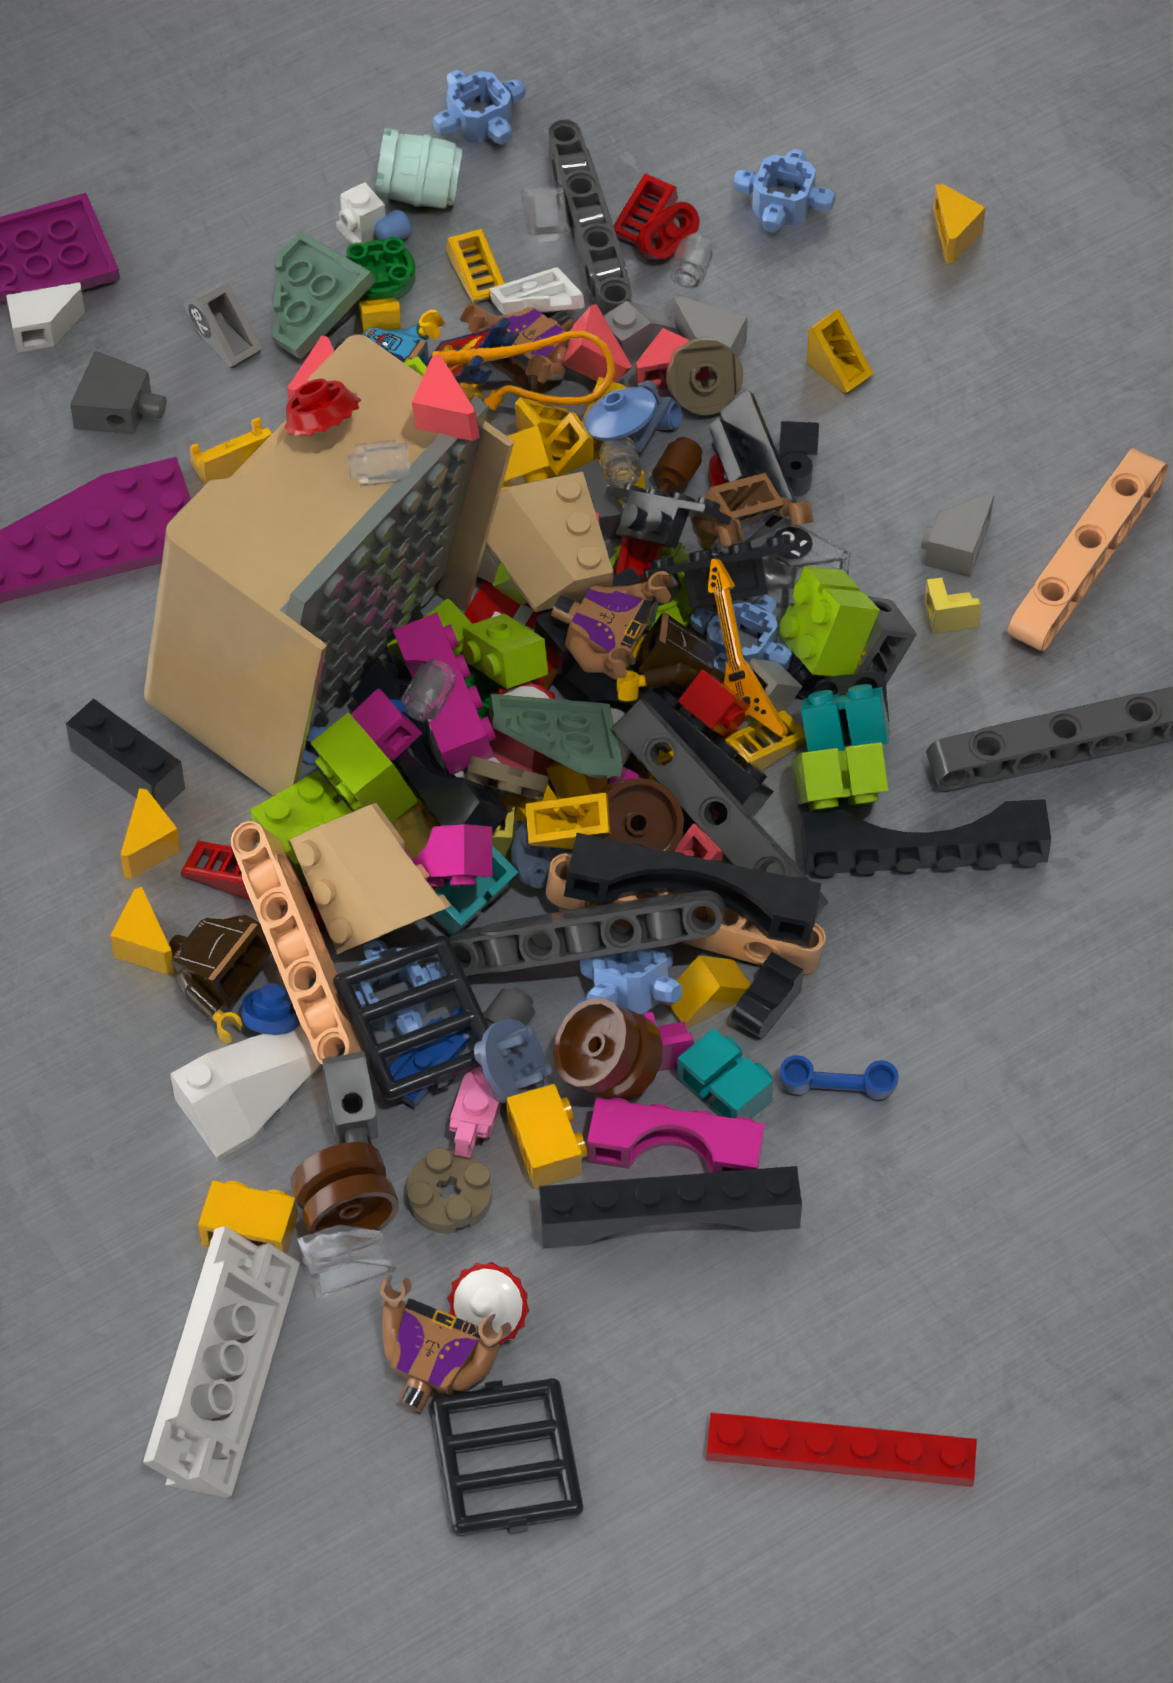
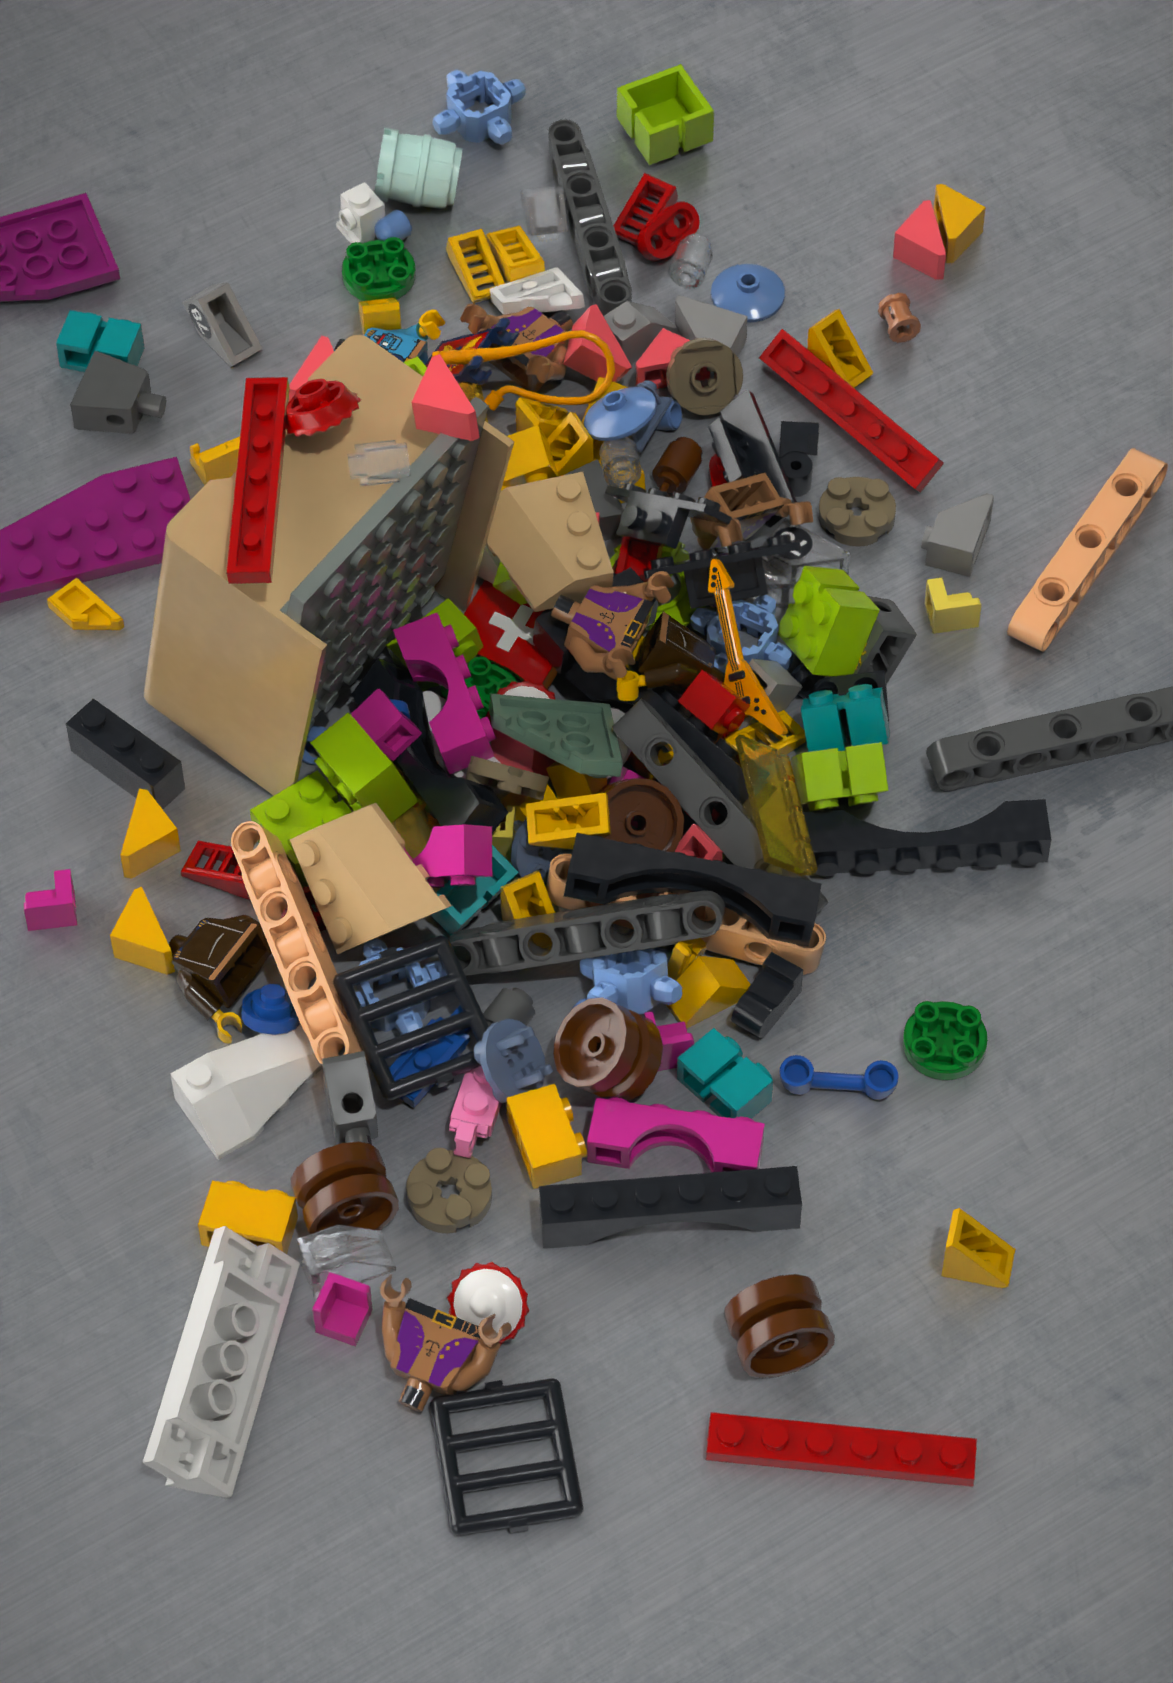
white slope [6,282,85,353] -> none
sand green plate [272,231,376,359] -> none
clear brick [401,659,456,721] -> none
lime brick [462,613,548,689] -> none
light blue piece [733,148,835,233] -> none
none -> dark pink panel [23,869,77,931]
none -> yellow tile [47,578,124,630]
none -> teal piece [56,310,145,372]
none -> red plate [226,377,290,584]
none -> dark pink panel [313,1272,373,1347]
none -> yellow slope [486,226,545,283]
none -> yellow slope [500,871,555,948]
none -> lime piece [617,64,714,165]
none -> yellow tile [667,938,707,980]
none -> medium blue dish [711,264,785,323]
none -> reddish brown wheel [724,1274,835,1378]
none -> clear yellow windscreen [735,734,818,876]
none -> red plate [759,329,944,493]
none -> dark tan plate [818,477,896,547]
none -> nougat bush [878,293,921,343]
none -> coral slope [893,200,946,280]
none -> green tile [903,1001,988,1080]
none -> yellow slope [941,1208,1016,1288]

